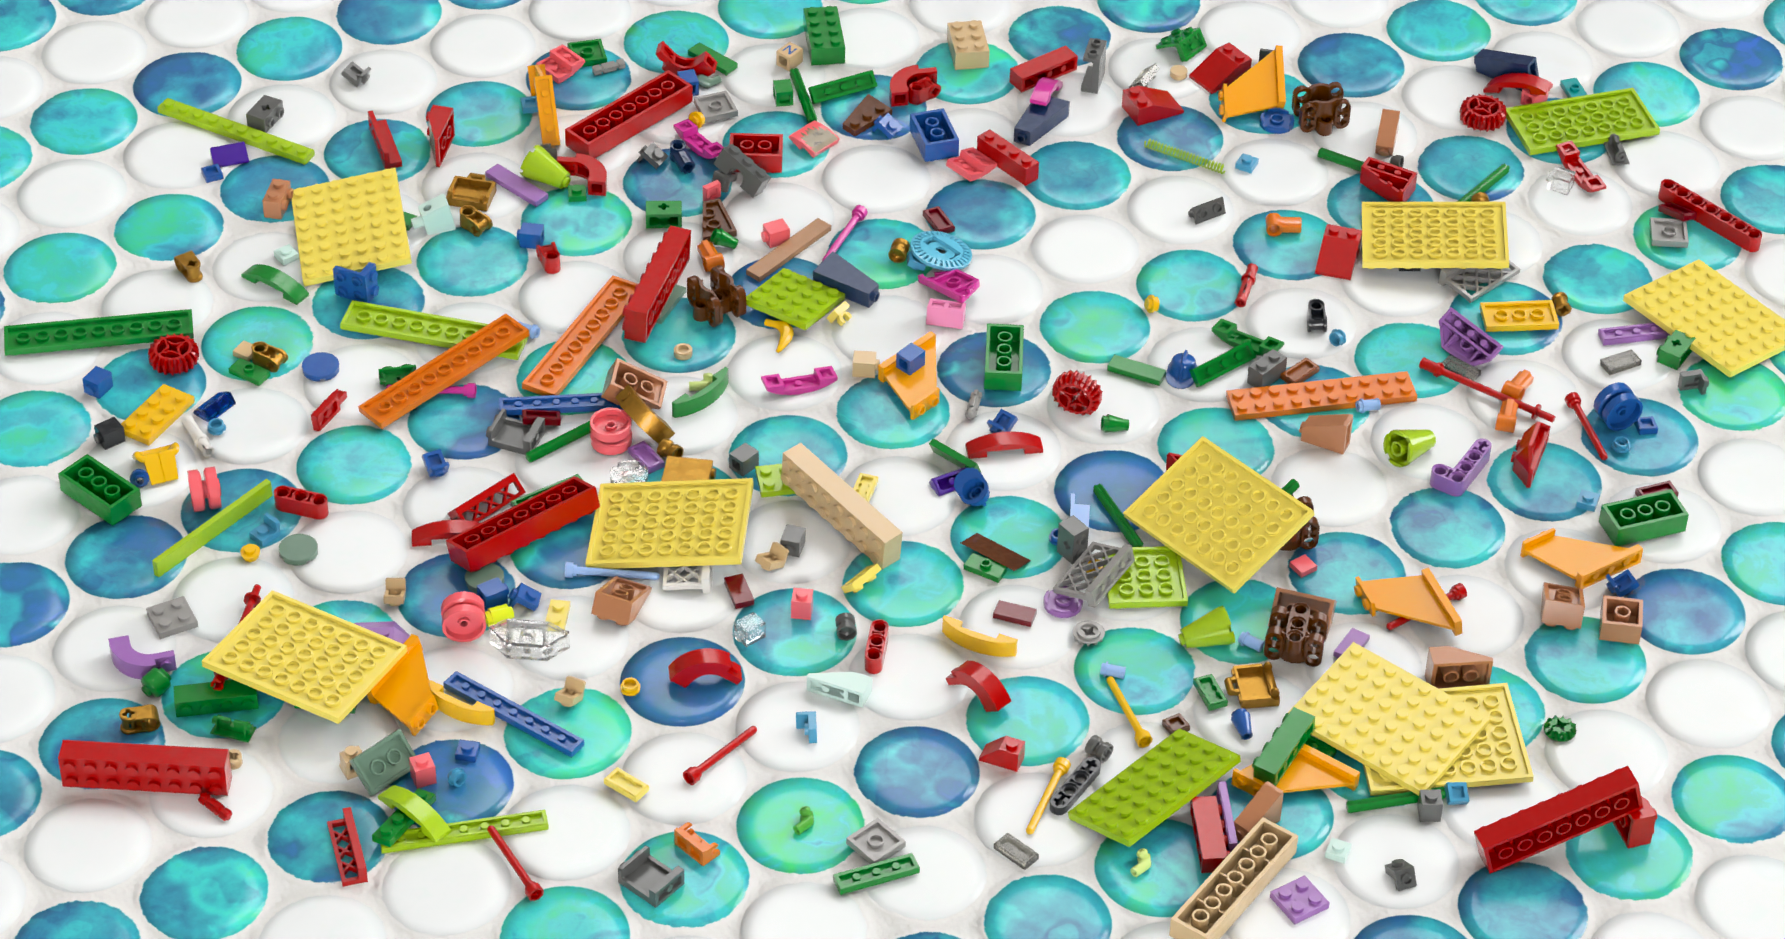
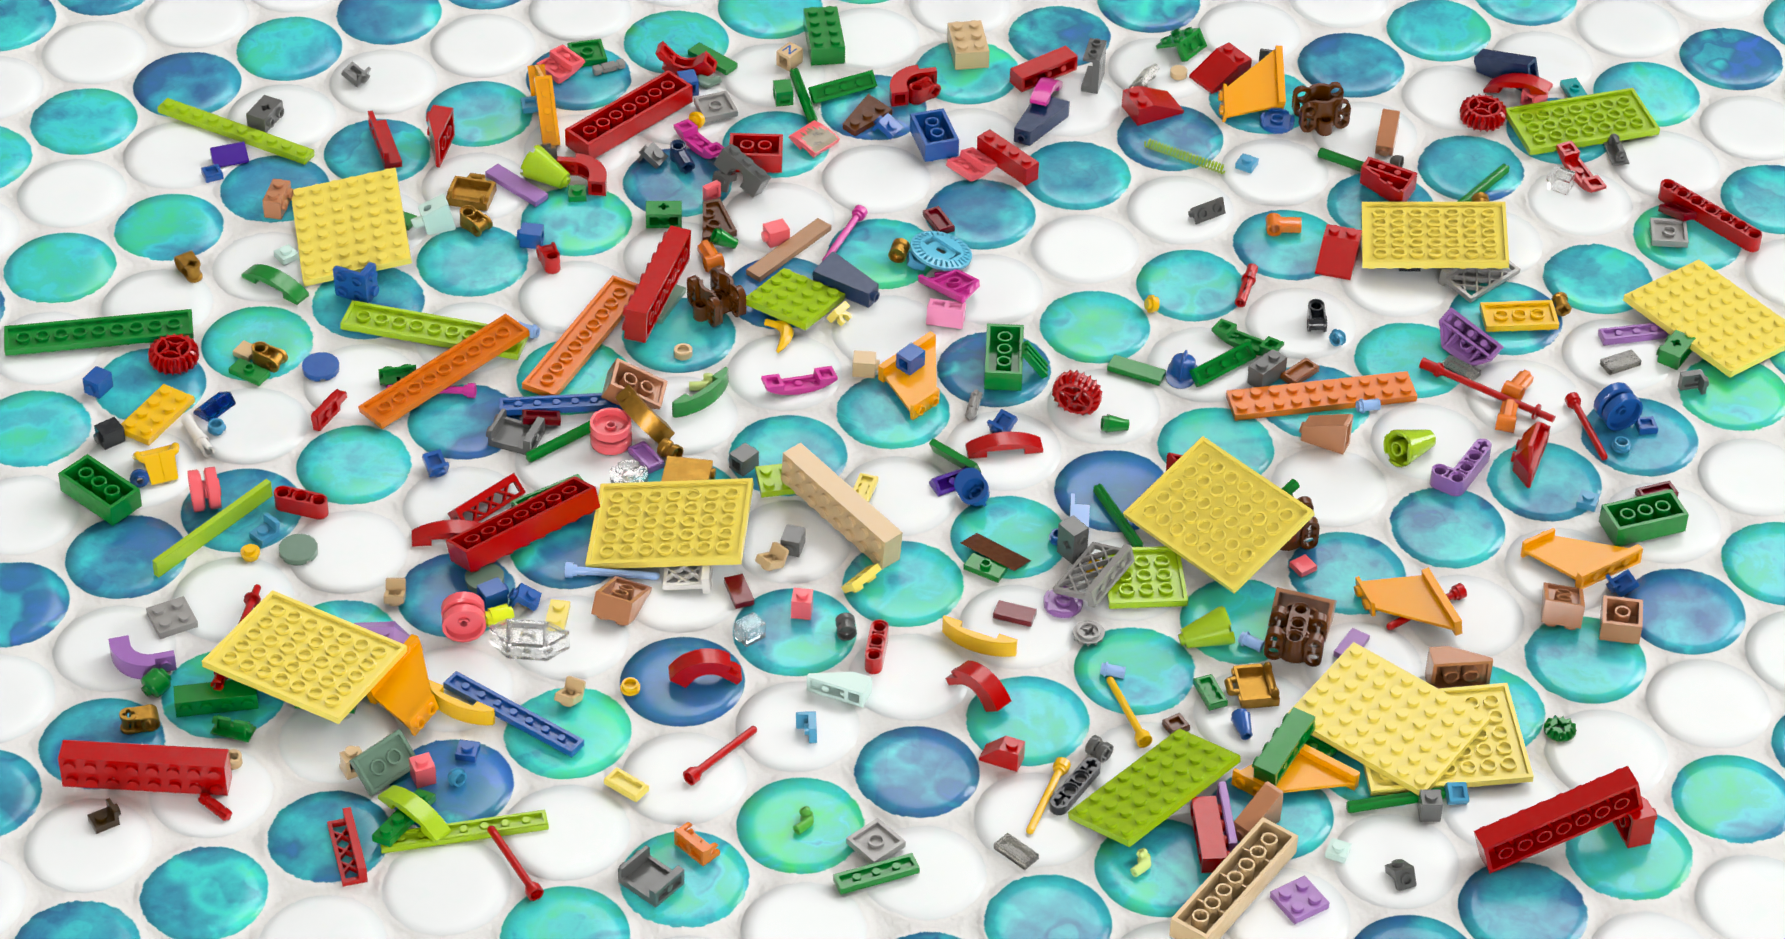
none -> dark brown bracket [87,798,121,834]
none -> green tile [1021,340,1048,379]

